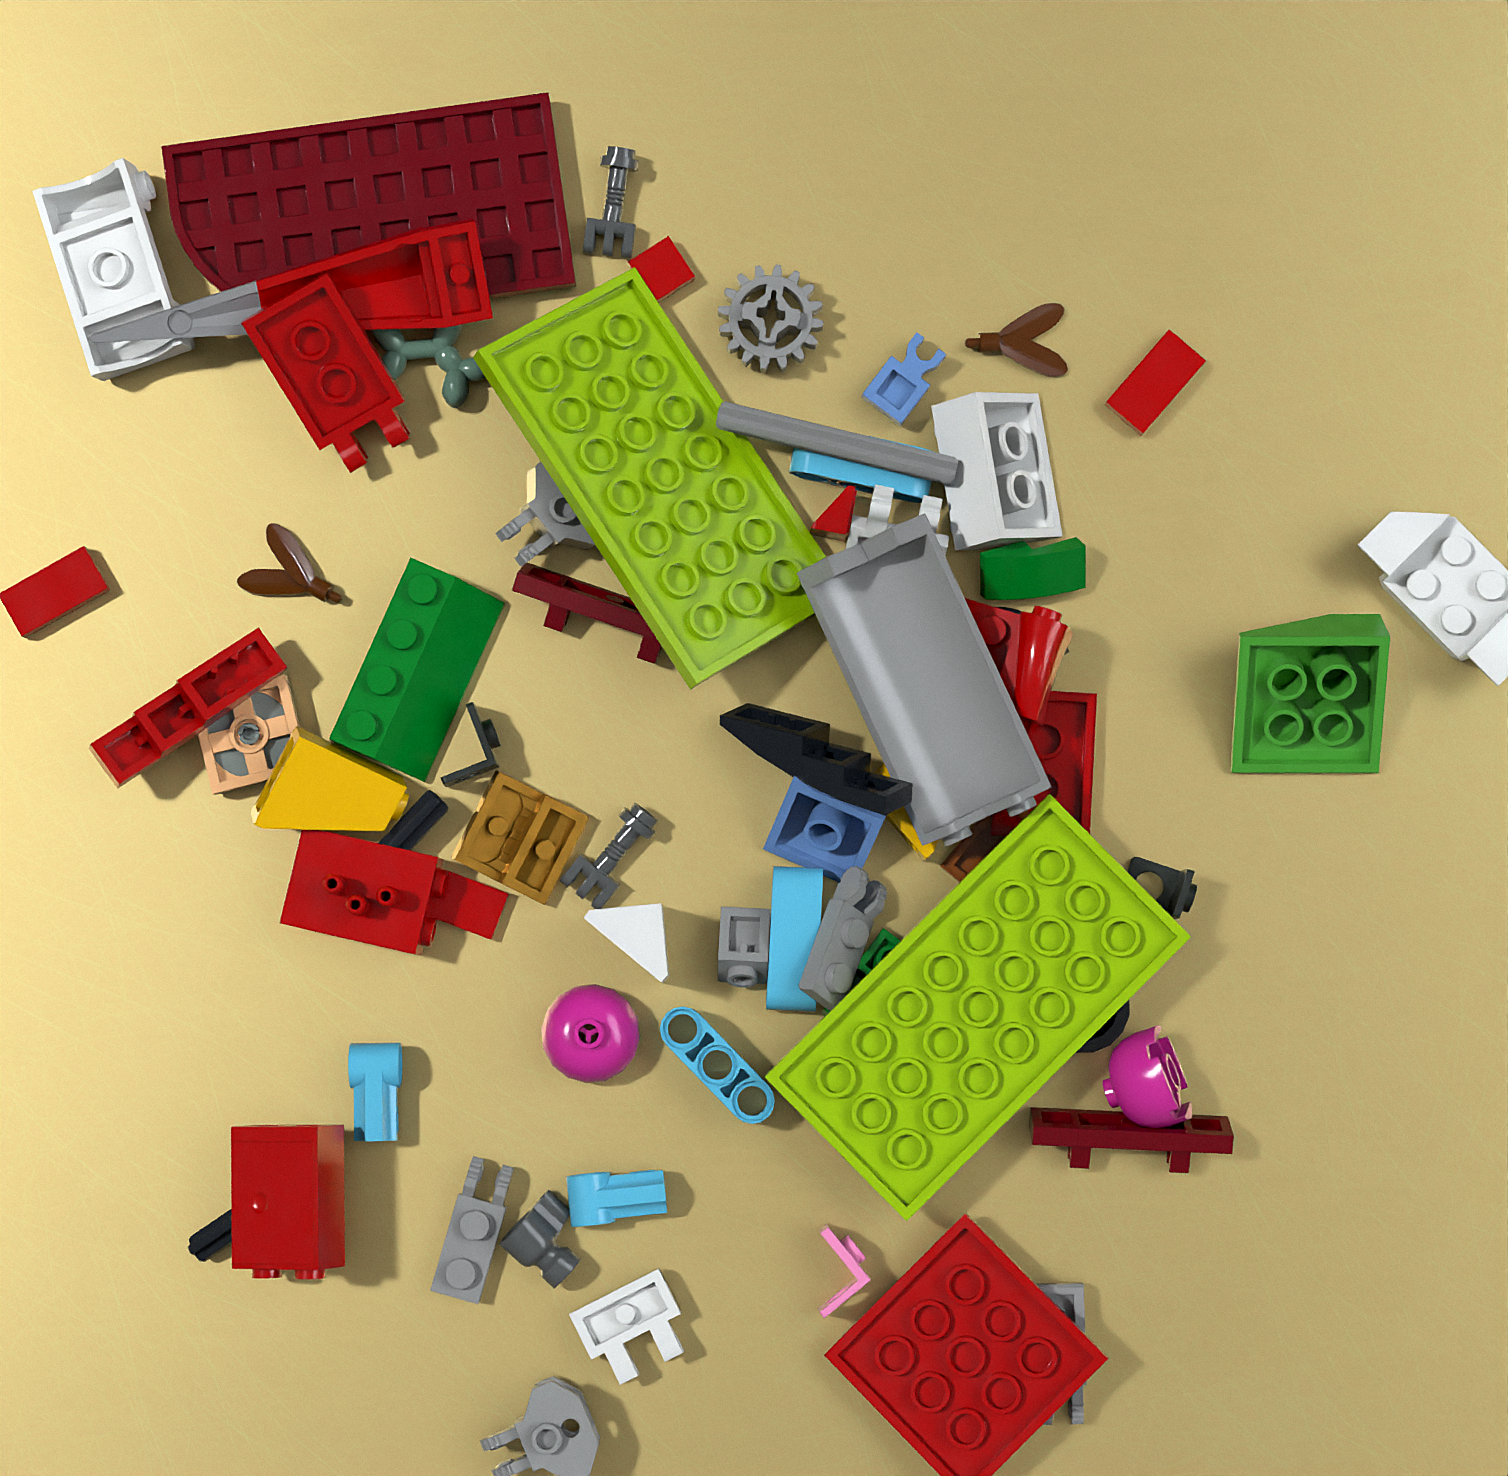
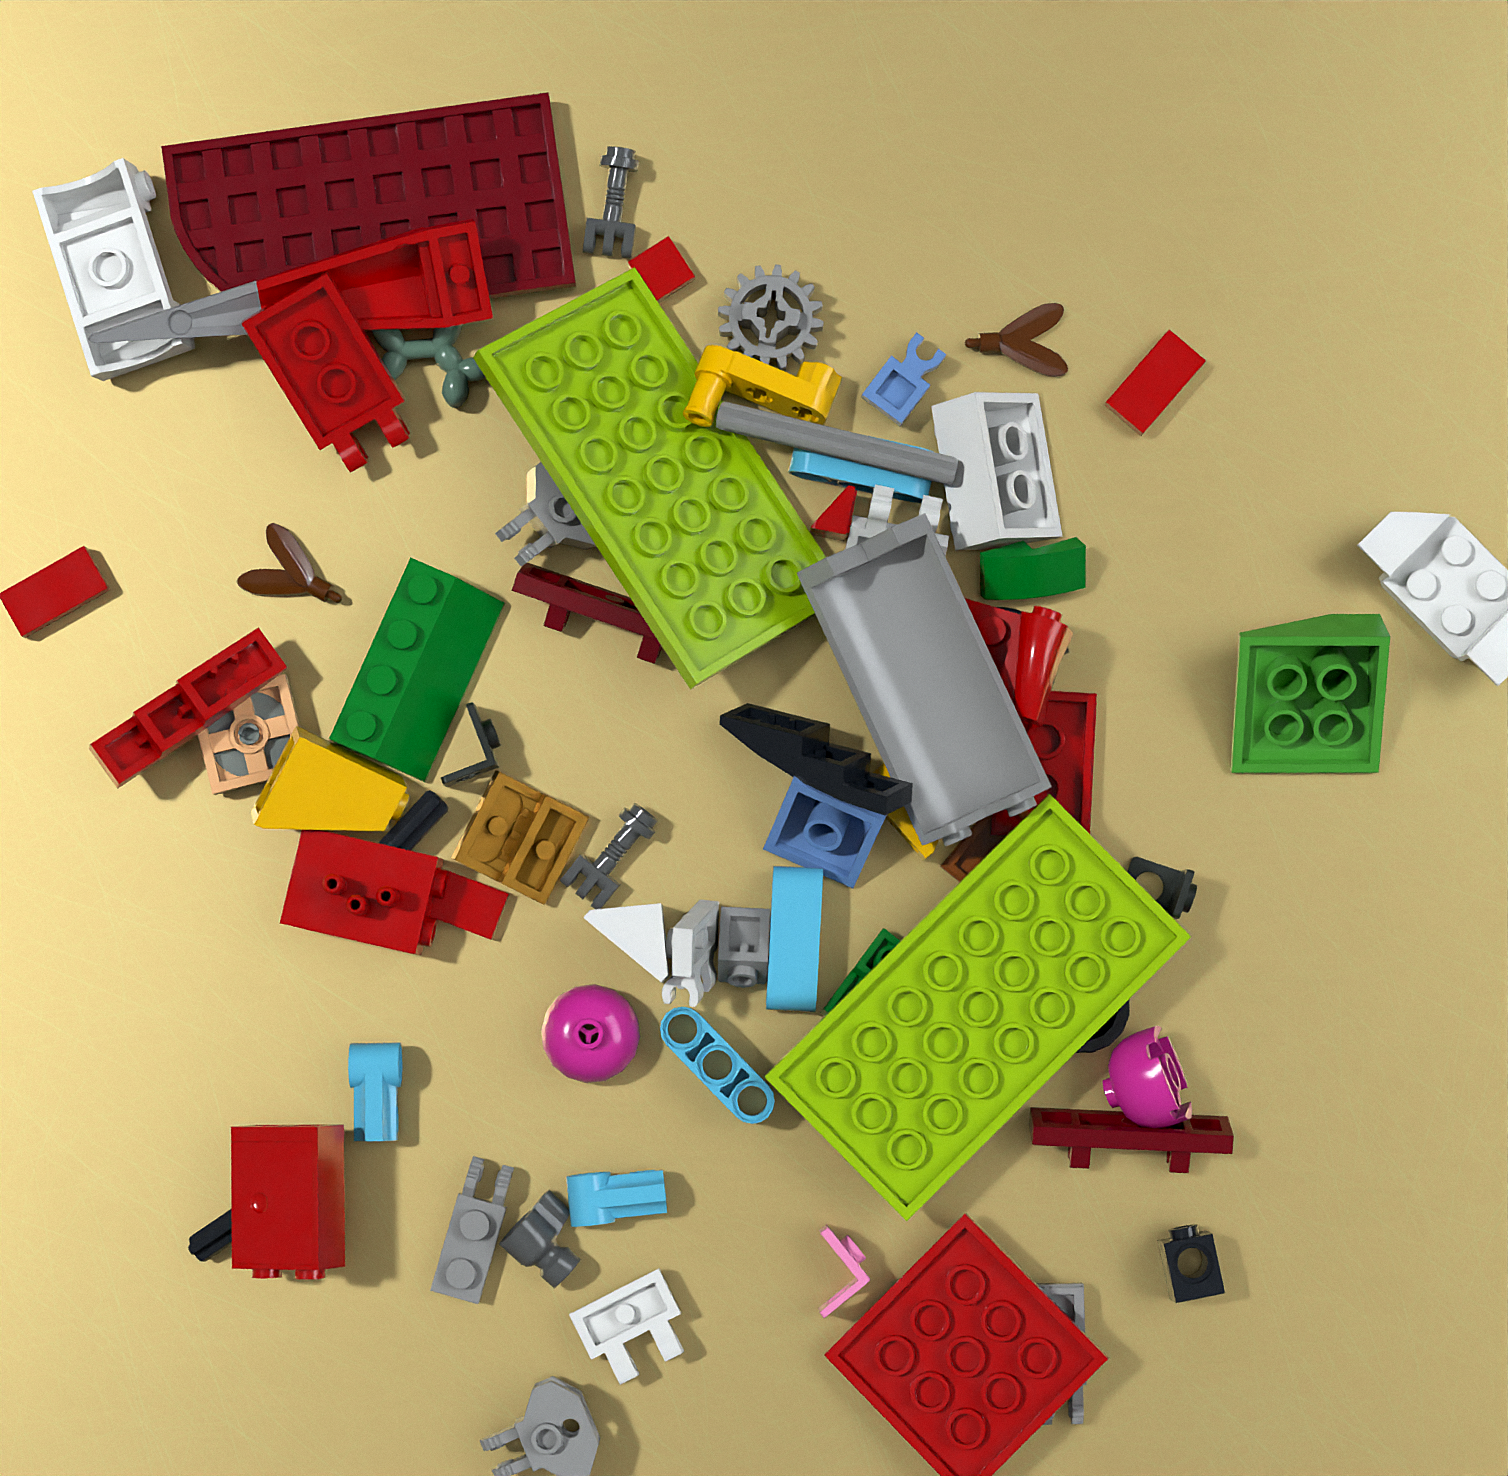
light grey hinge [798,865,888,1010] -> none
none -> white plate [662,899,719,1007]
none -> yellow beam [683,345,842,427]
none -> black brick [1157,1224,1225,1303]

